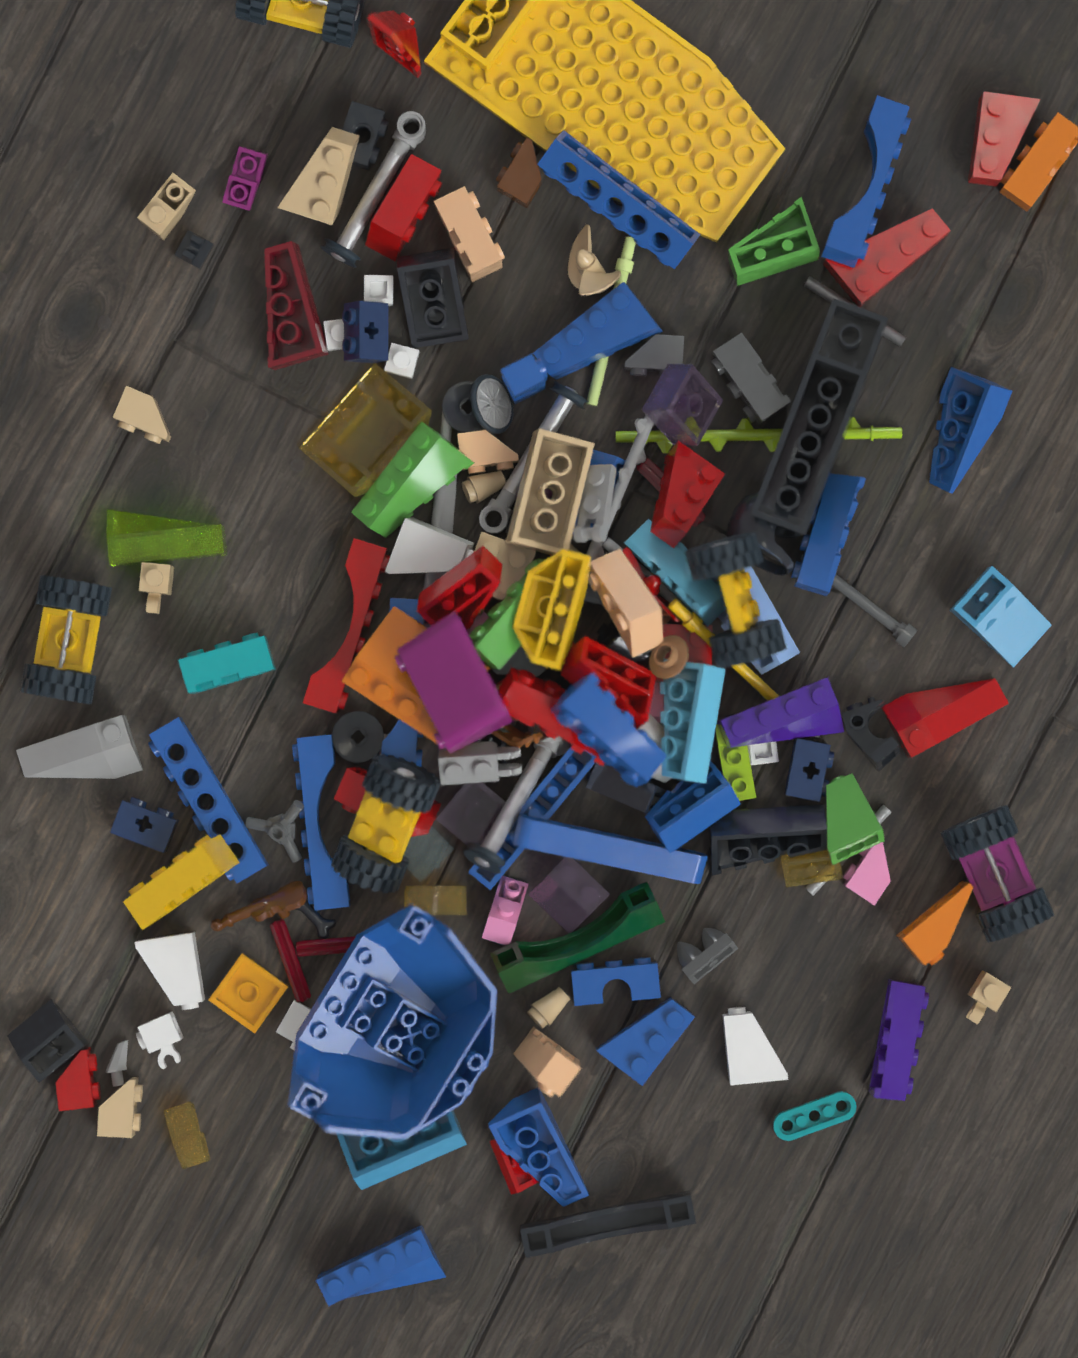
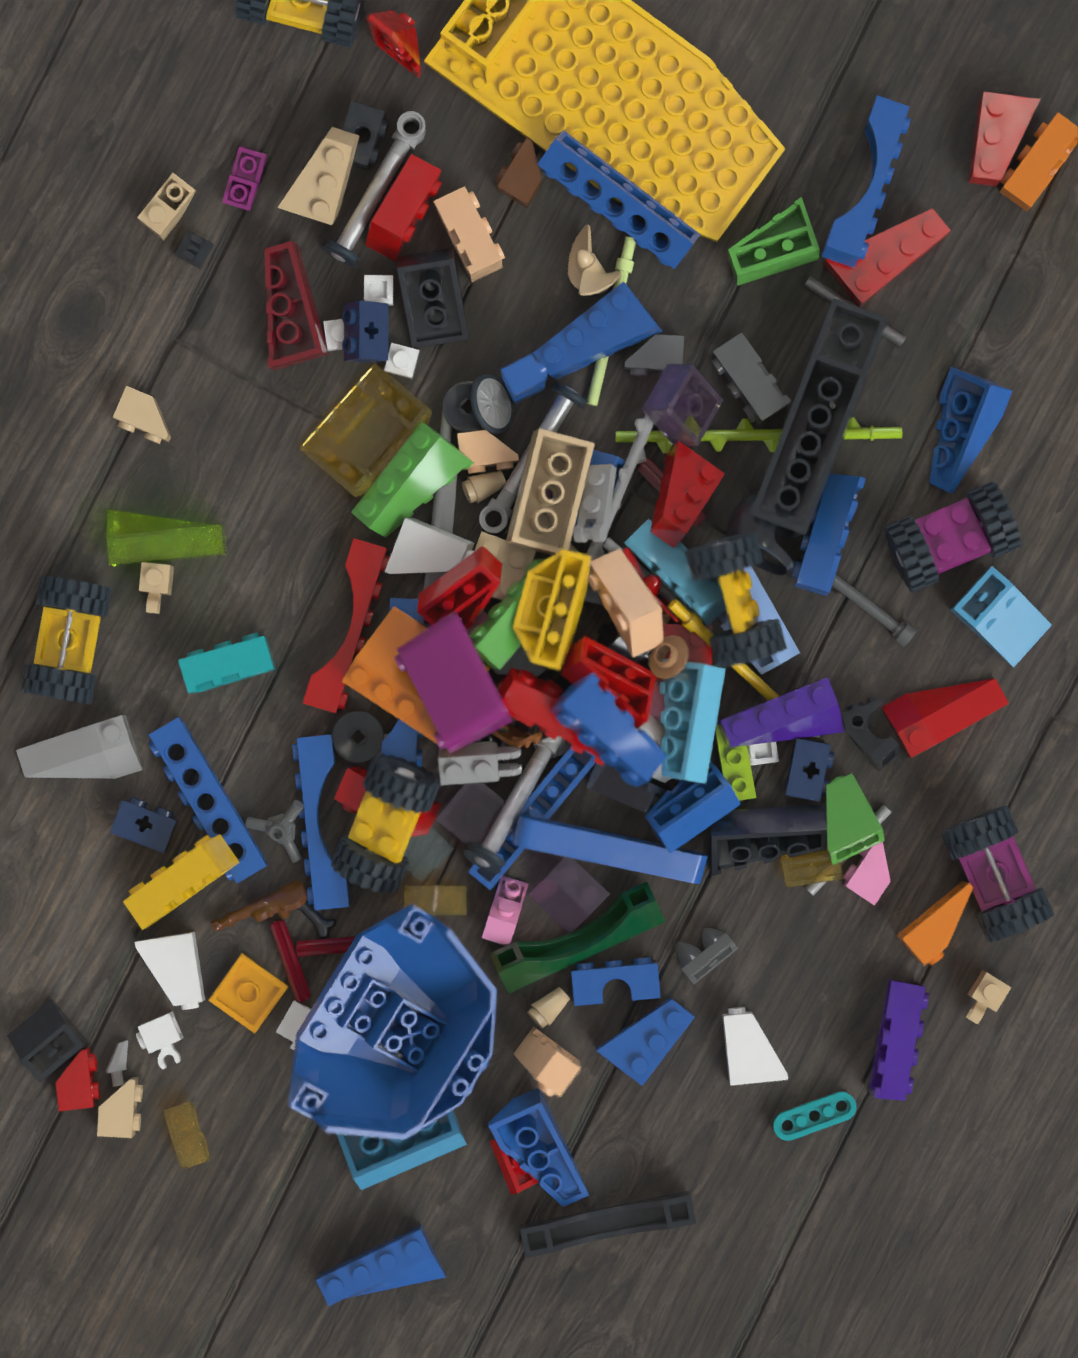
none -> plate [884,481,1022,593]

